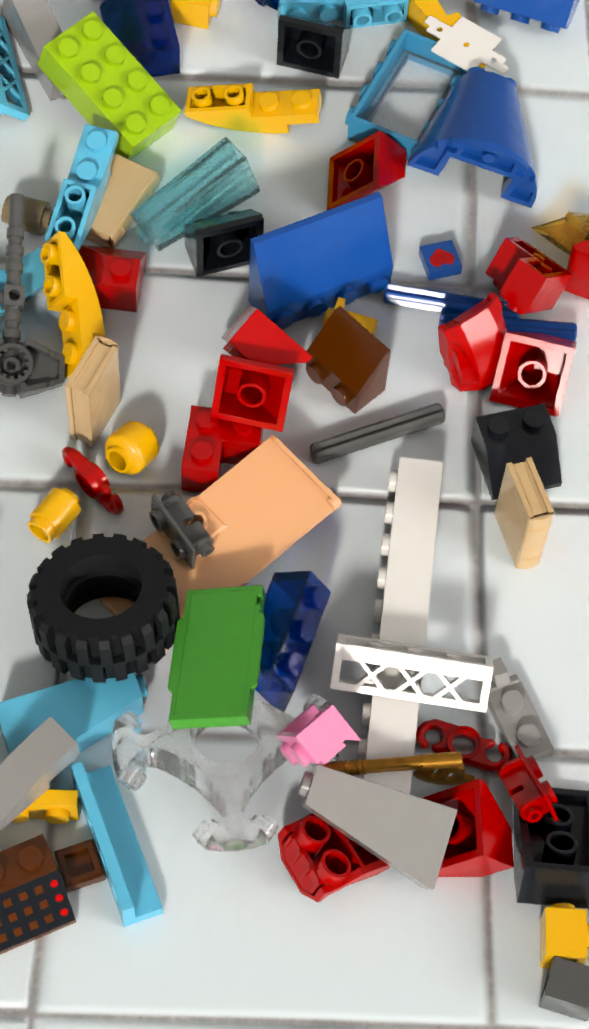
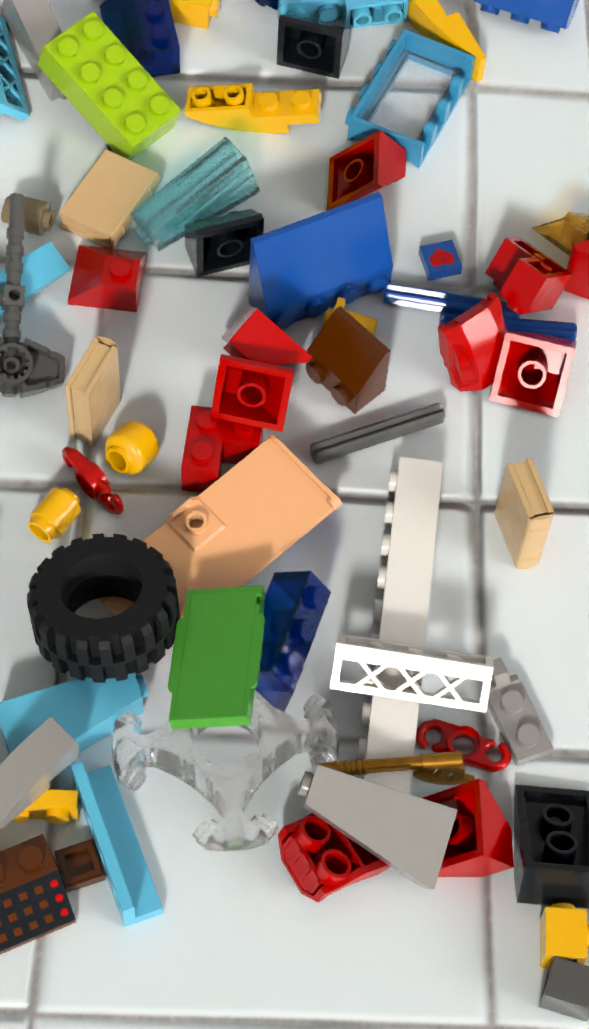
yellow slope [40,231,105,378] -> none
medium azure slope [44,124,119,251] -> none
dark grey hinge [149,491,215,570] -> none
bright pink window [276,704,361,767] -> none
blue cone [407,67,538,208] -> none
white piece [424,16,509,74] -> none
black slope [471,403,562,500] -> none
red hinge [498,744,559,823] -> none

